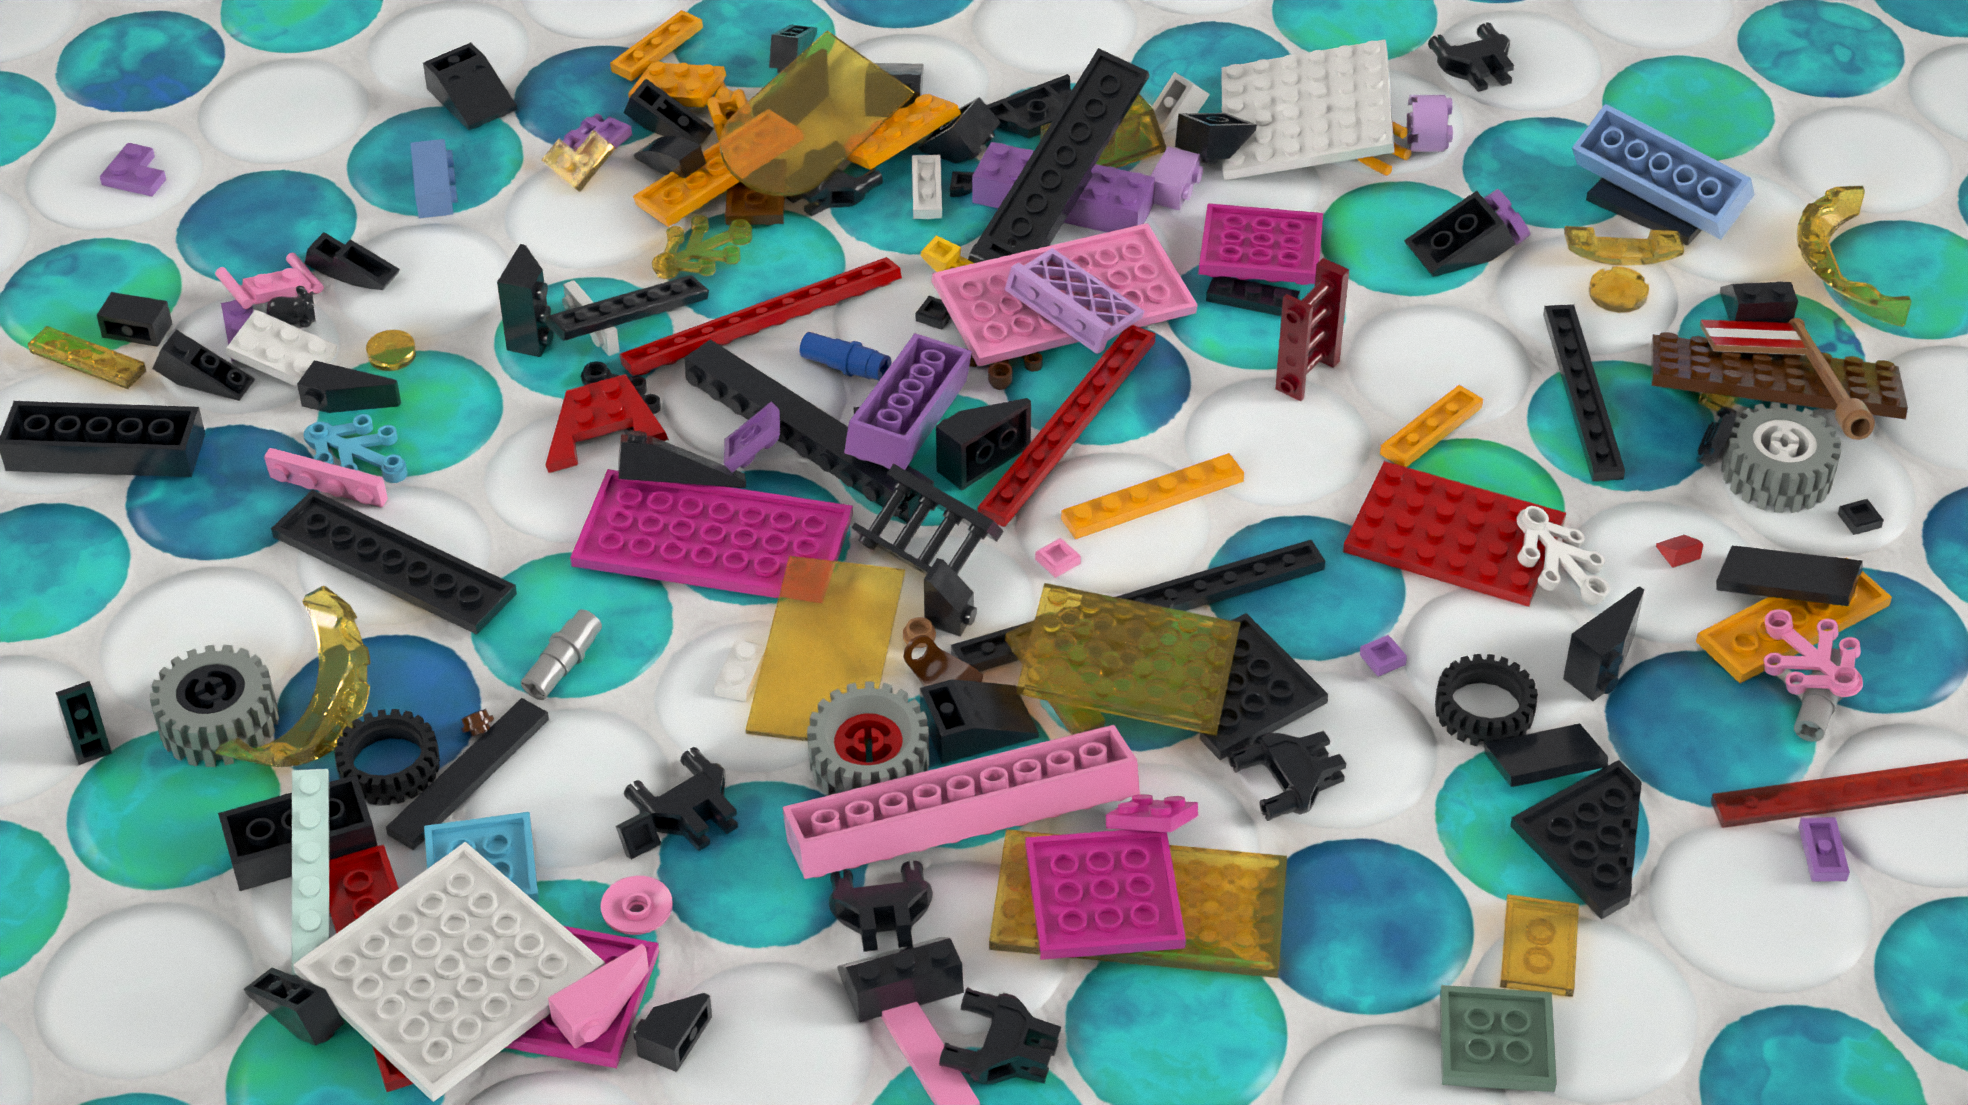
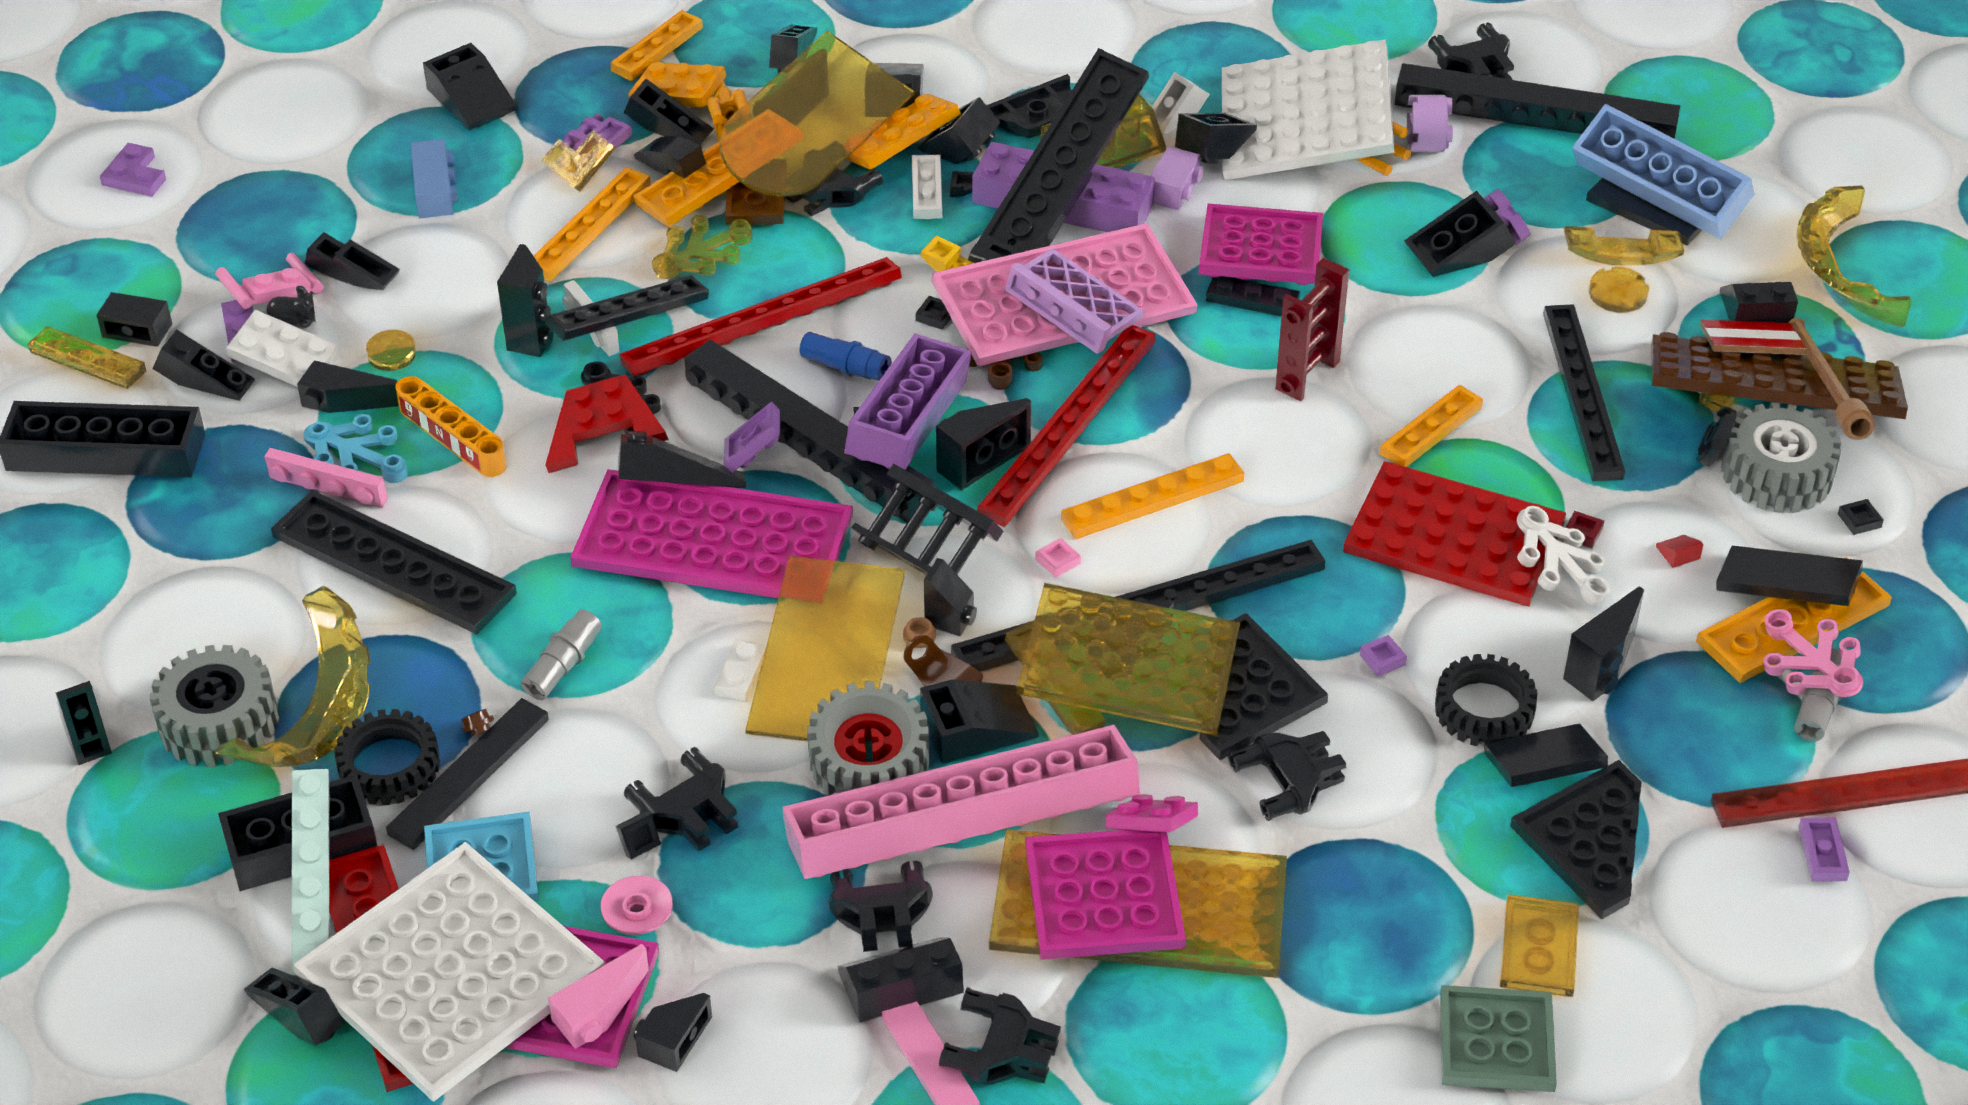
none -> light orange beam [395,376,506,477]
none -> light orange plate [533,167,651,282]
none -> black brick [1394,63,1681,139]
none -> dark red tile [1565,510,1605,549]

